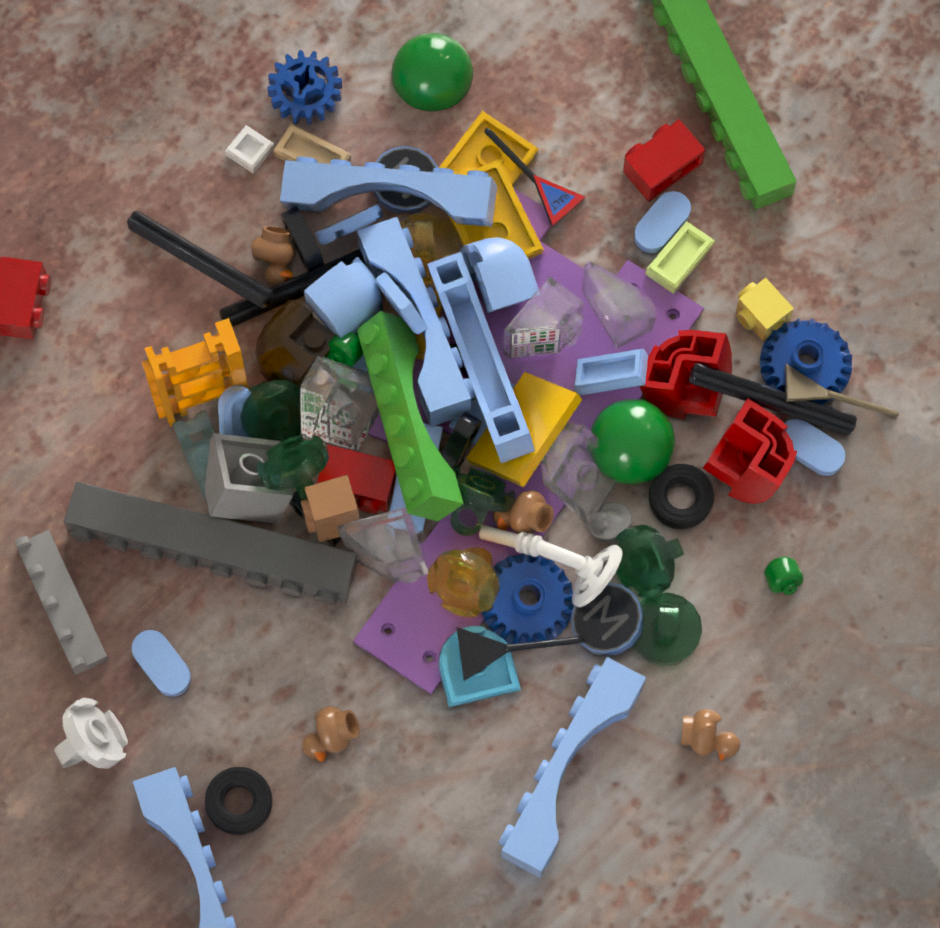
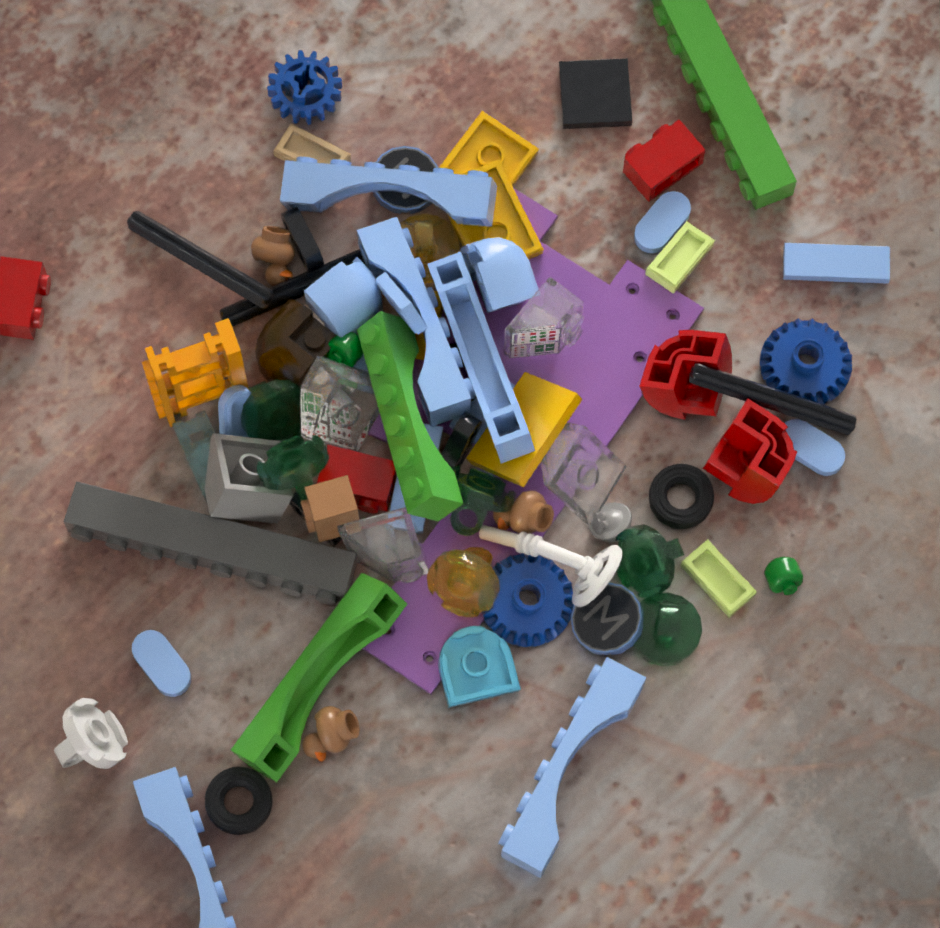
light grey hinge [14,530,109,675] -> none
white tile [225,125,274,174] -> none
medium blue tile [315,203,384,245] -> none
green piece [391,33,473,112] -> none
black piece [456,627,584,681] -> none
piece [484,128,585,227] -> none
light blue tile [574,349,648,396] -> none
clear slope [582,262,657,349] -> none
green piece [589,399,675,485] -> none
medium nougat animal [681,708,740,761] -> none
light yellow brick [736,278,794,342] -> none
dark tan piece [785,364,899,417] -> none
none -> bright green arch [231,573,407,783]
none -> black tile [559,58,632,129]
none -> yellowish green tile [680,539,757,618]
none -> light blue tile [783,243,890,284]

